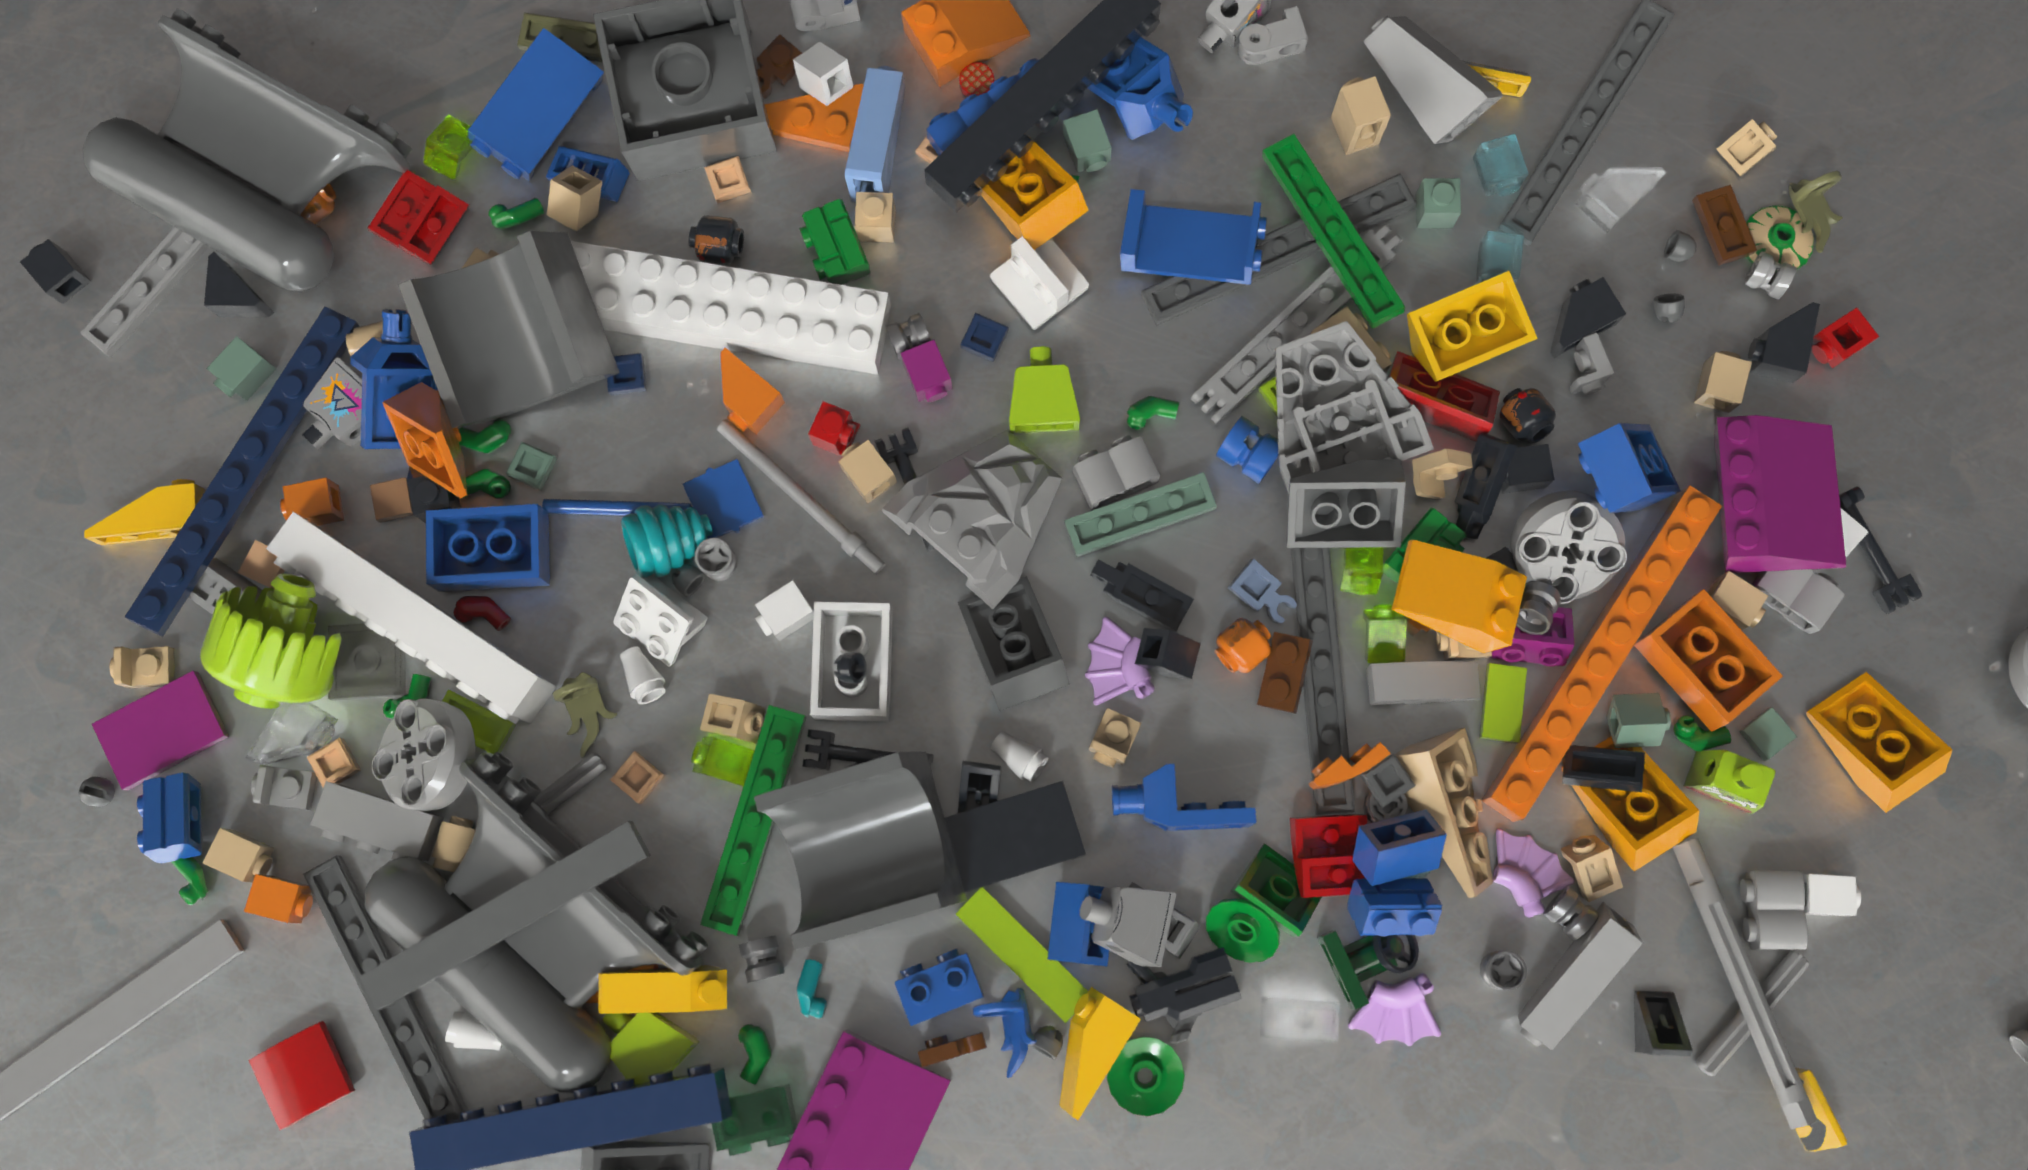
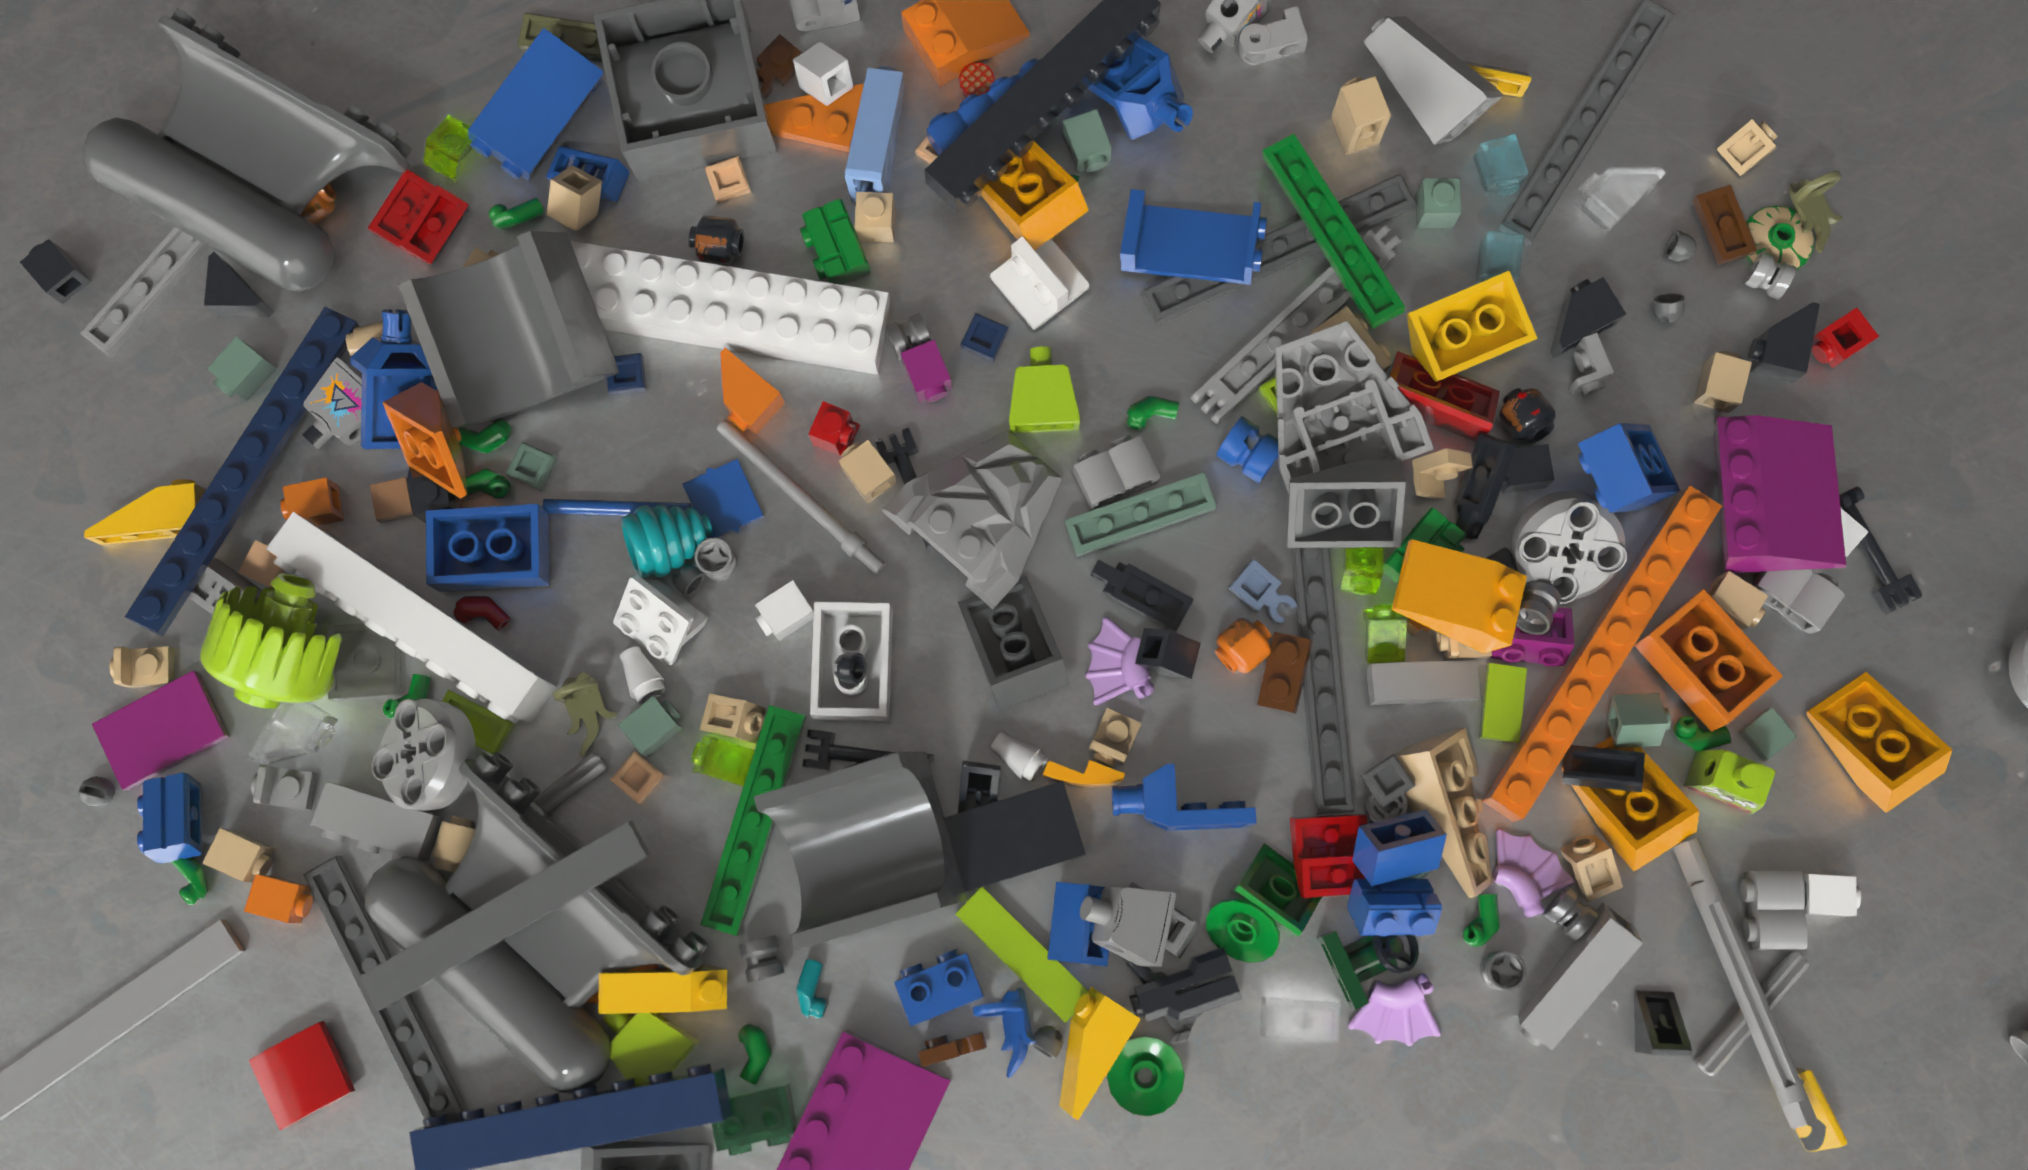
light nougat tile [307,737,361,788] -> none
white cone [445,1010,503,1051] -> none
orange slope [1308,742,1391,790] -> none
none -> sand green brick [618,696,683,757]
none -> light orange slope [1043,760,1125,787]
none -> green arm [1462,894,1500,947]

